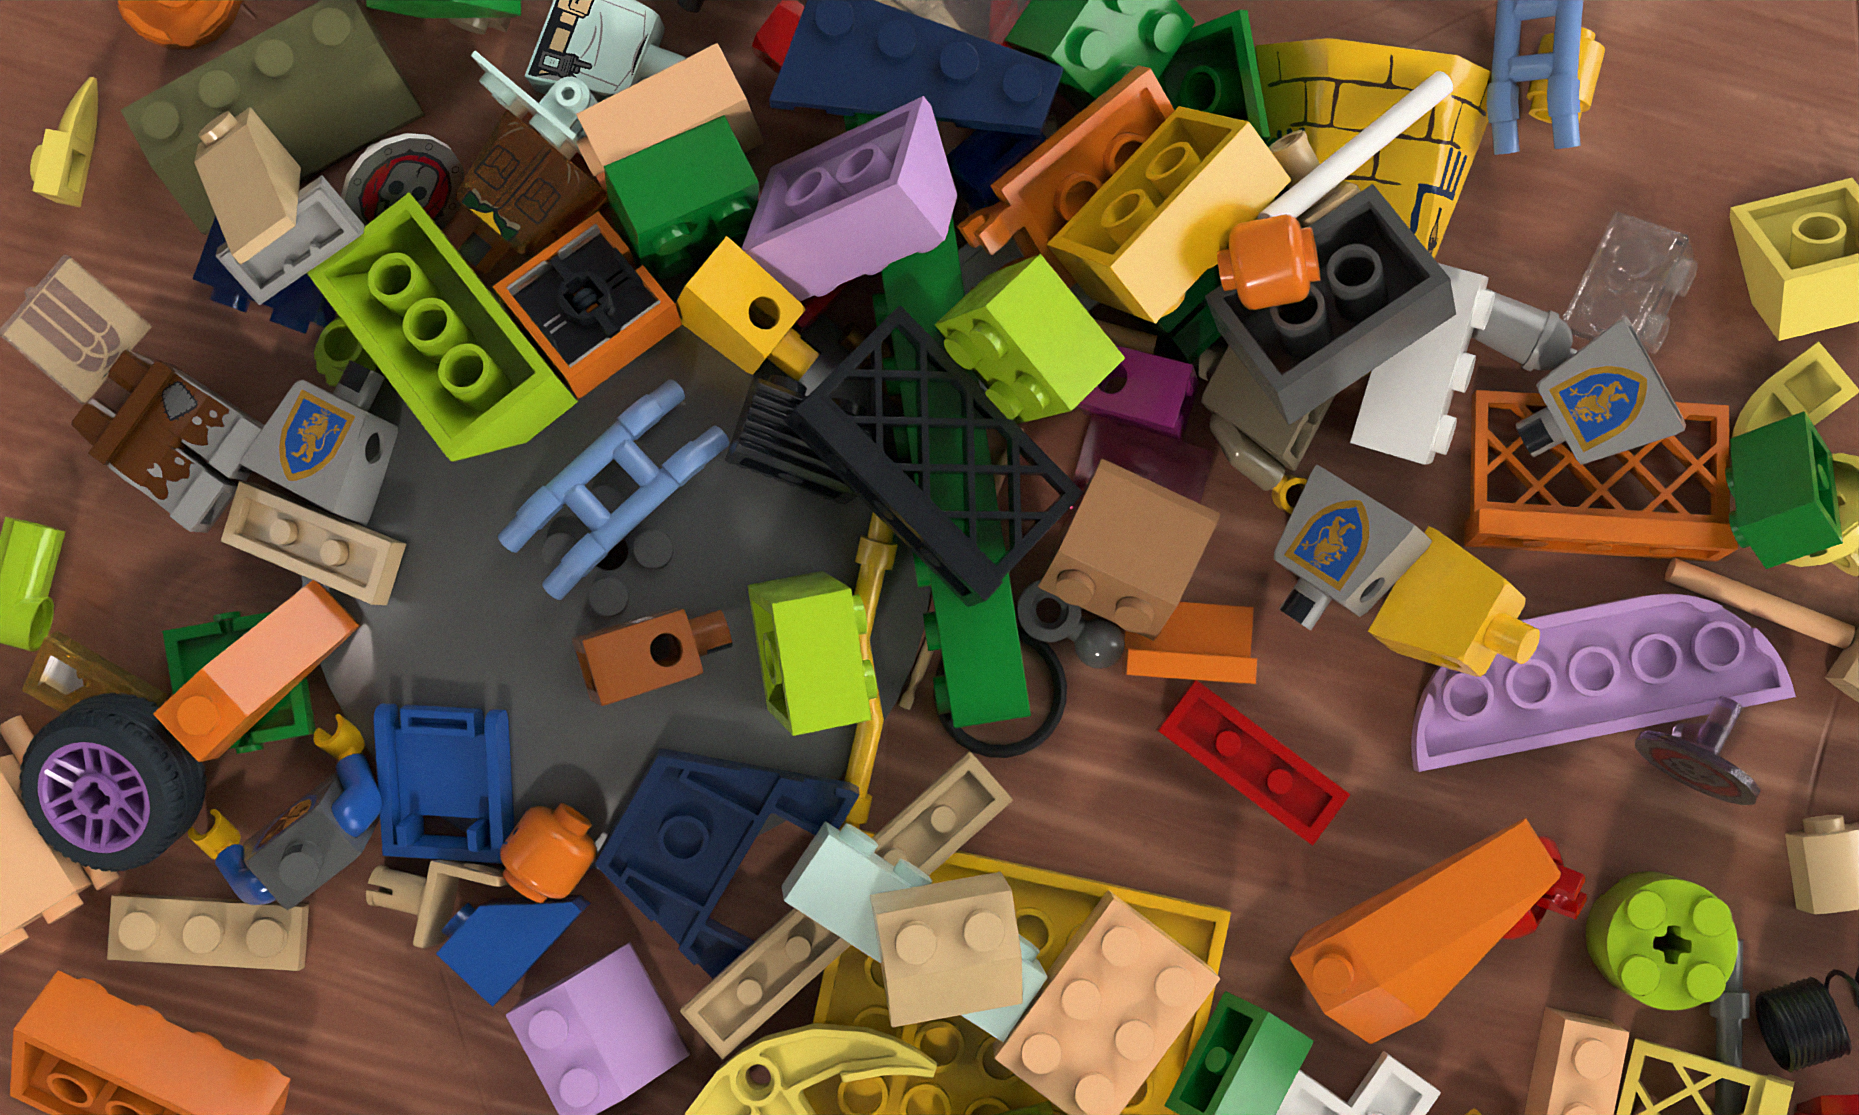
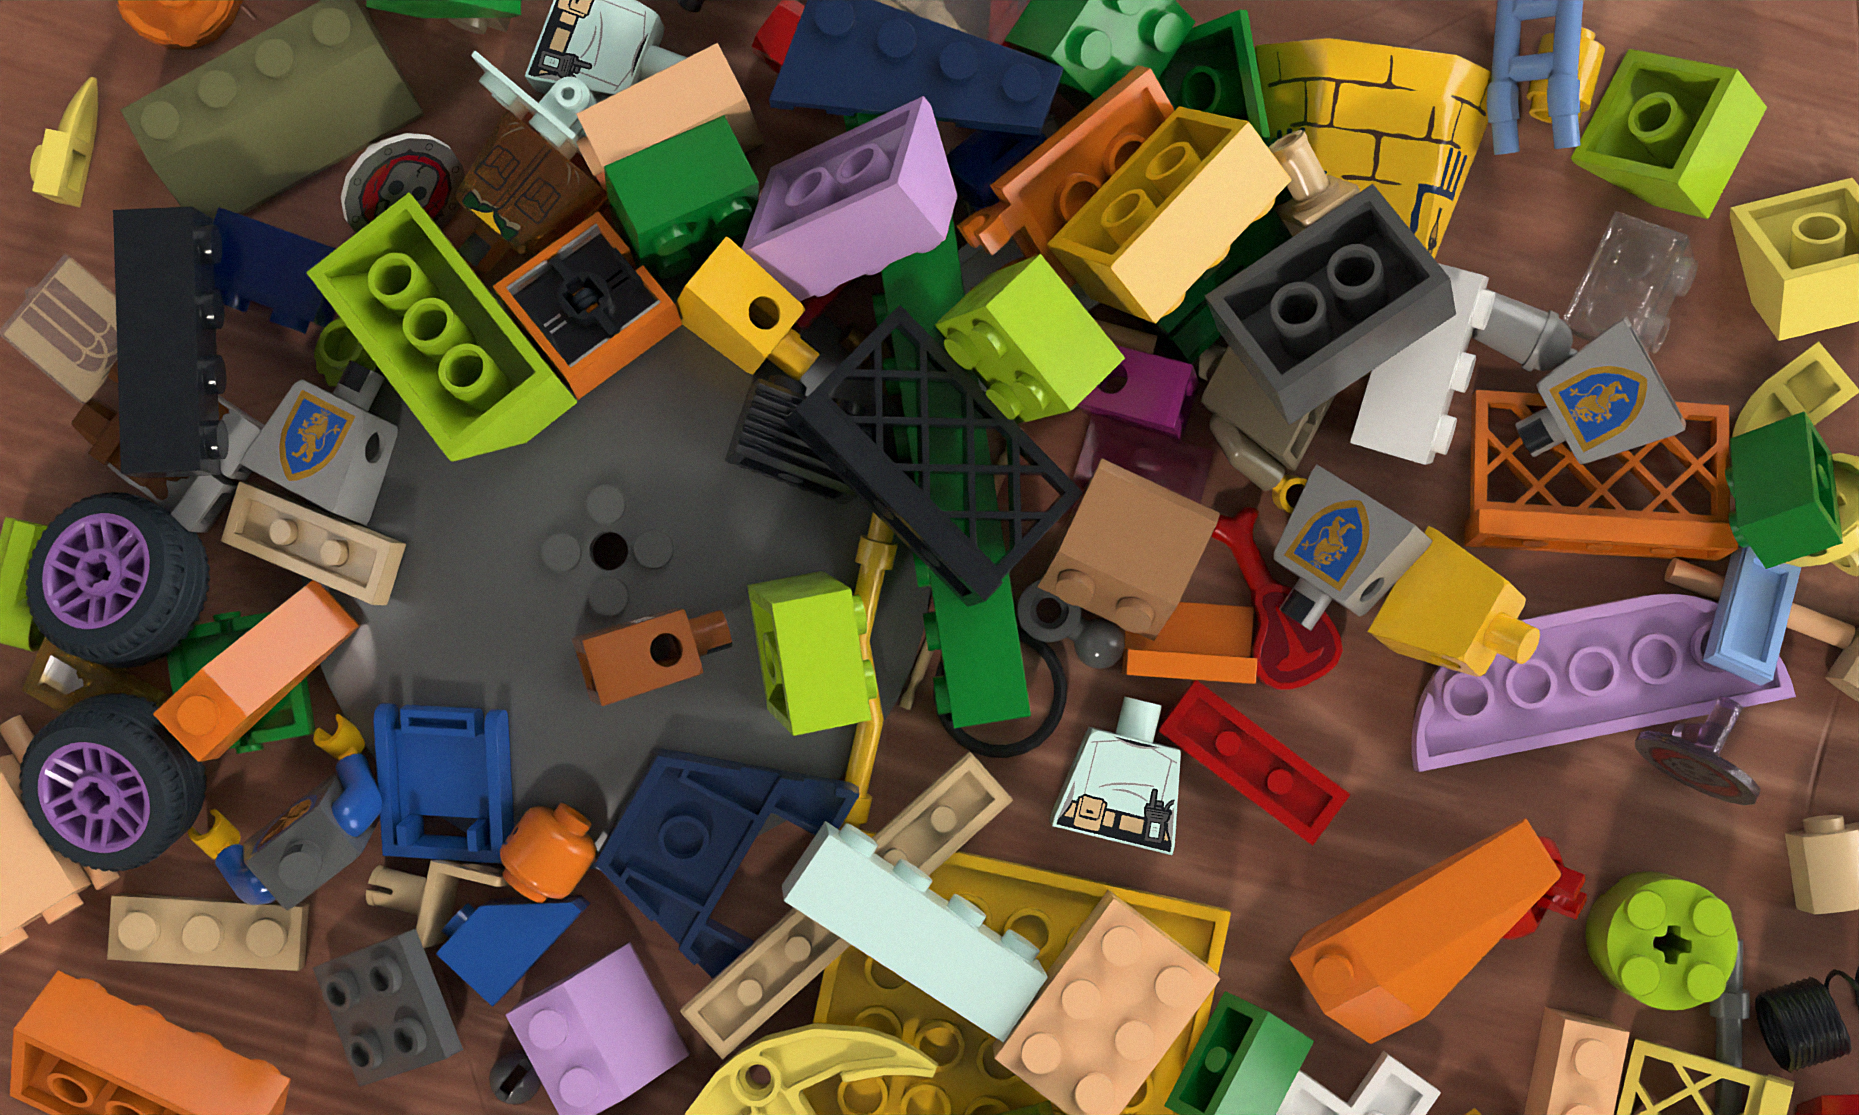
tan slope [194,107,301,265] -> none
light grey plate [216,175,364,305] -> none
medium blue piece [498,379,729,600] -> none
tan slope [870,872,1023,1027] -> none
orange head [1217,214,1321,310] -> none
white bar [1258,71,1453,219] -> none
none -> black wheel [26,492,210,668]
none -> black brick [113,207,229,478]
none -> dark grey plate [313,928,463,1087]
none -> dark grey hinge [489,1050,542,1105]
none -> light aqua torso [1049,696,1181,855]
none -> red piece [1211,507,1343,690]
none -> lime slope [1570,49,1767,219]
none -> light blue tile [1703,545,1801,686]

